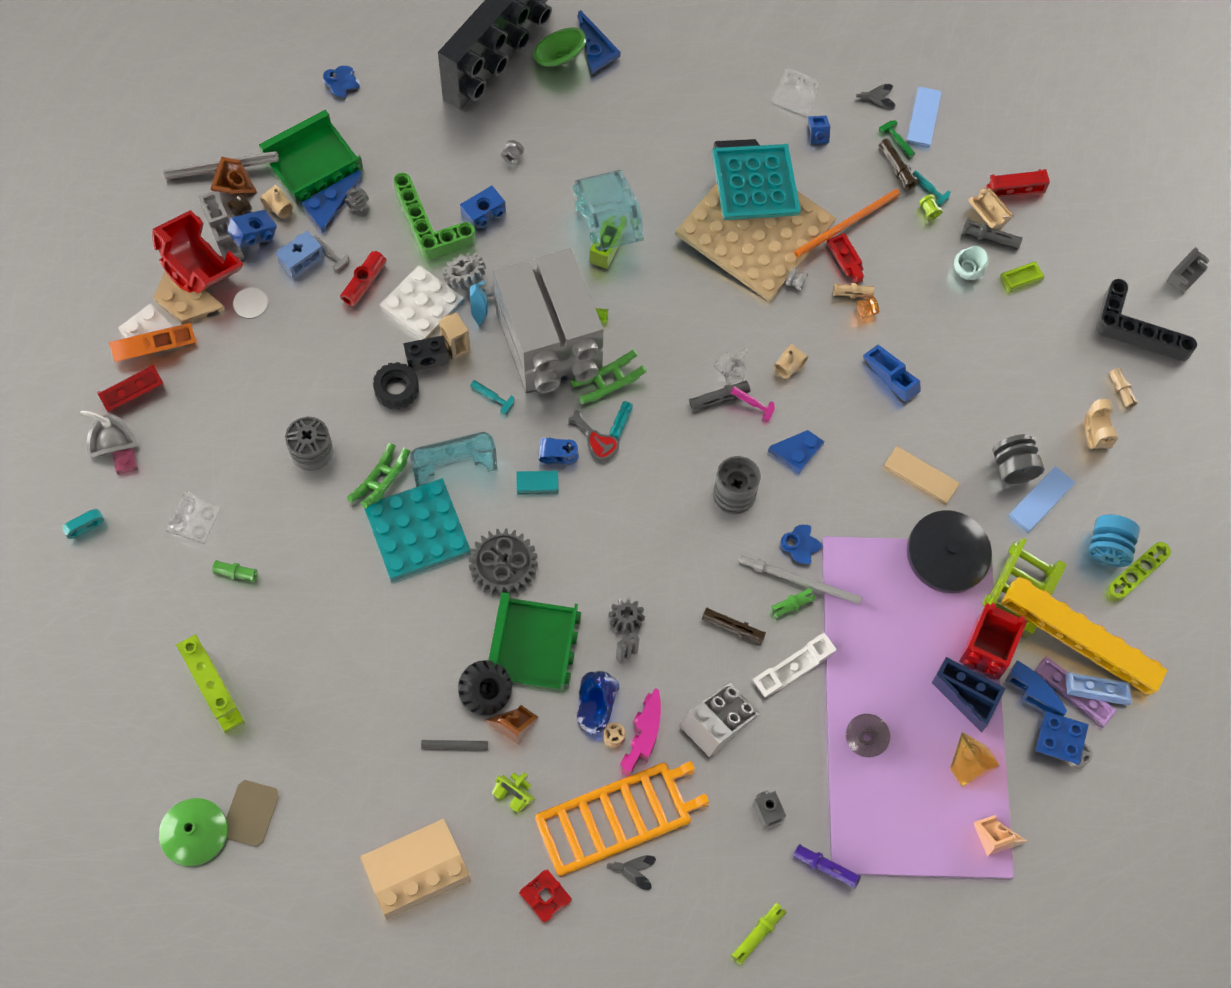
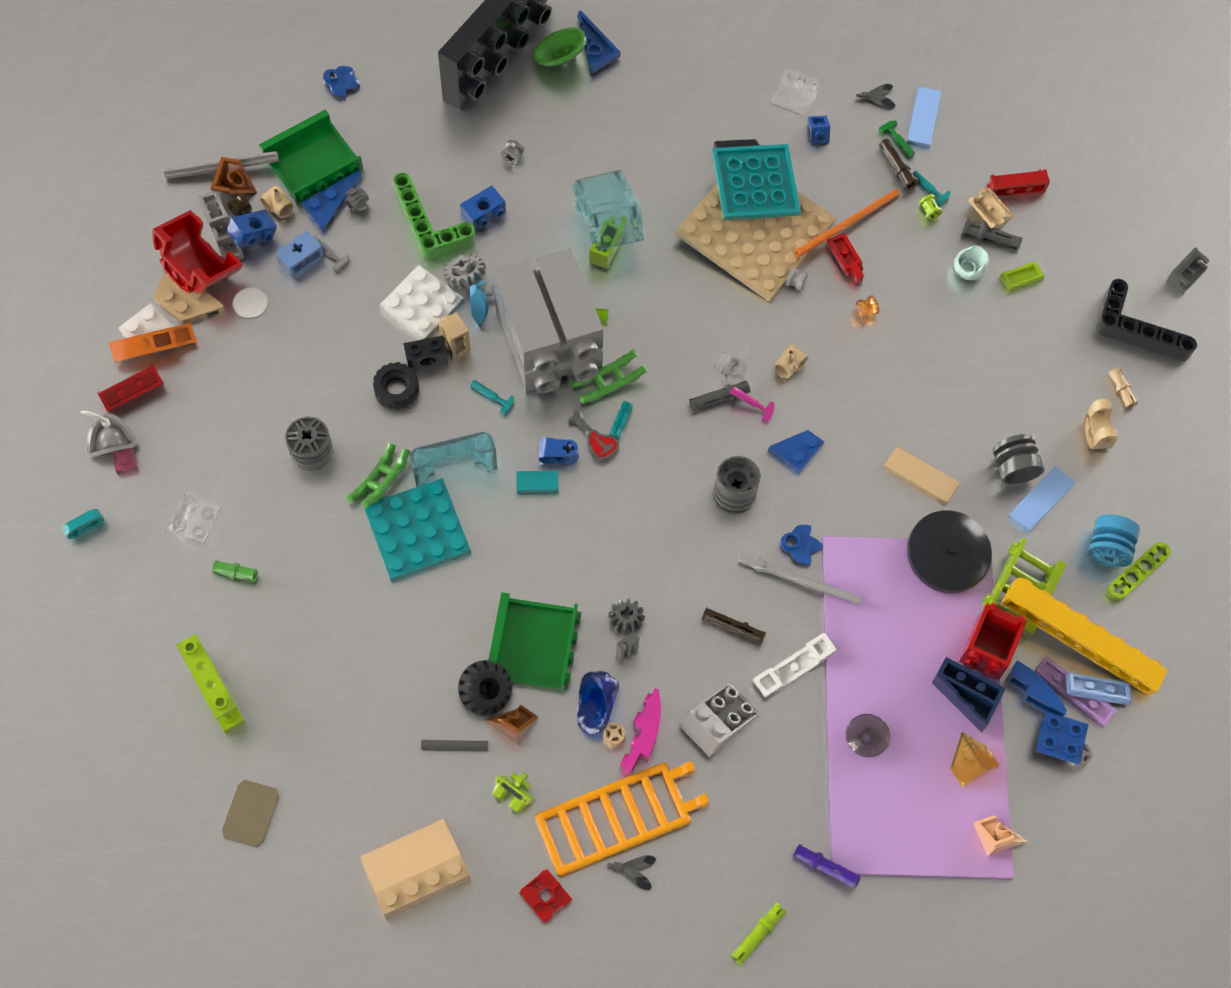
bright green dish [159,798,228,867] -> none
red piece [340,250,387,306] -> none
dark grey gear [469,528,538,596] -> none
dark grey brick [753,791,786,829] -> none
bright green pin [771,588,816,618] -> none
tan pin [833,283,874,299] -> none
blue slope [863,345,921,402] -> none

